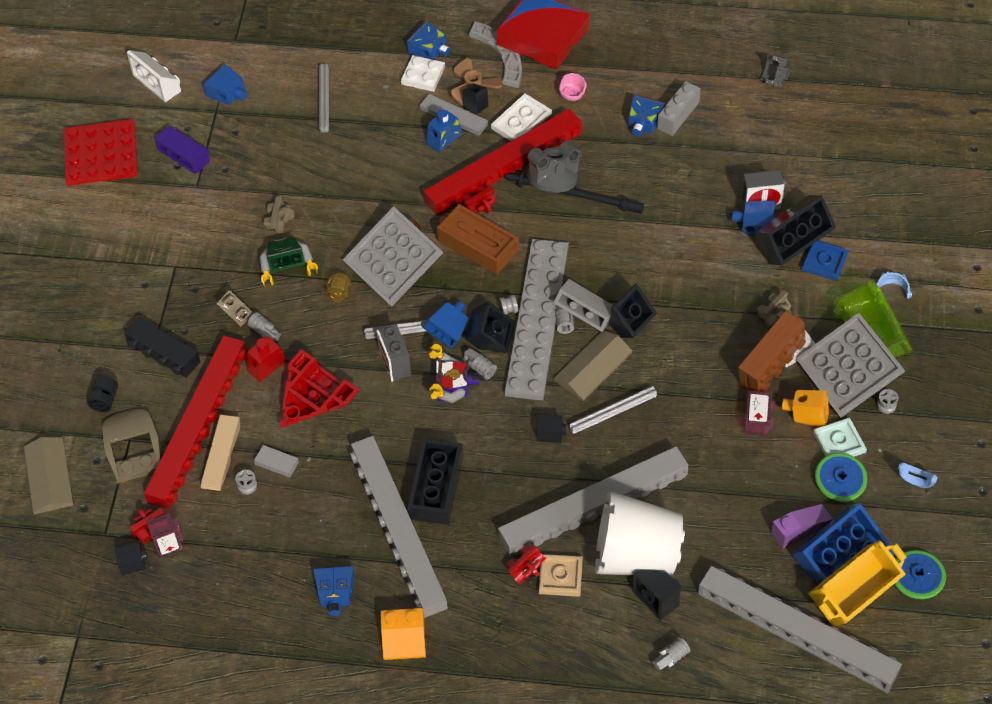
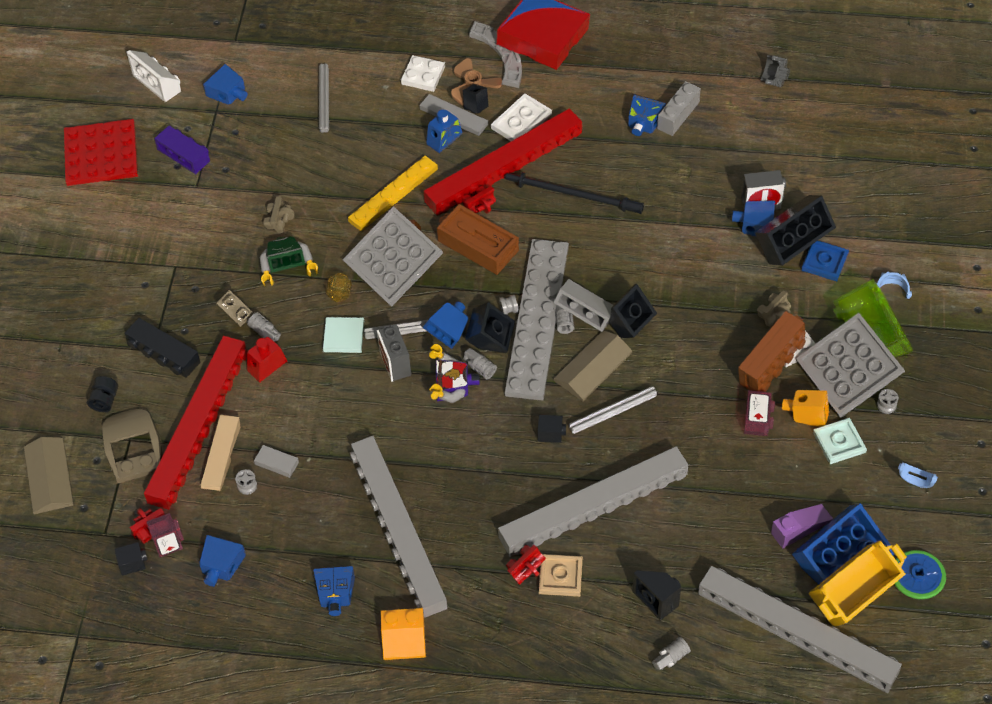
red wedge [280,349,360,428] -> none
blue torso [407,21,450,60] -> none
black brick [408,439,463,525] -> none
dark grey piece [527,141,582,193] -> none
bright pink hair [559,73,586,101] -> none
white cone [595,491,685,576] -> none
blue wheel [815,453,867,502] -> none
none -> blue torso [200,535,246,587]
none -> light aqua tile [323,317,364,353]
none -> yellow plate [348,156,438,231]

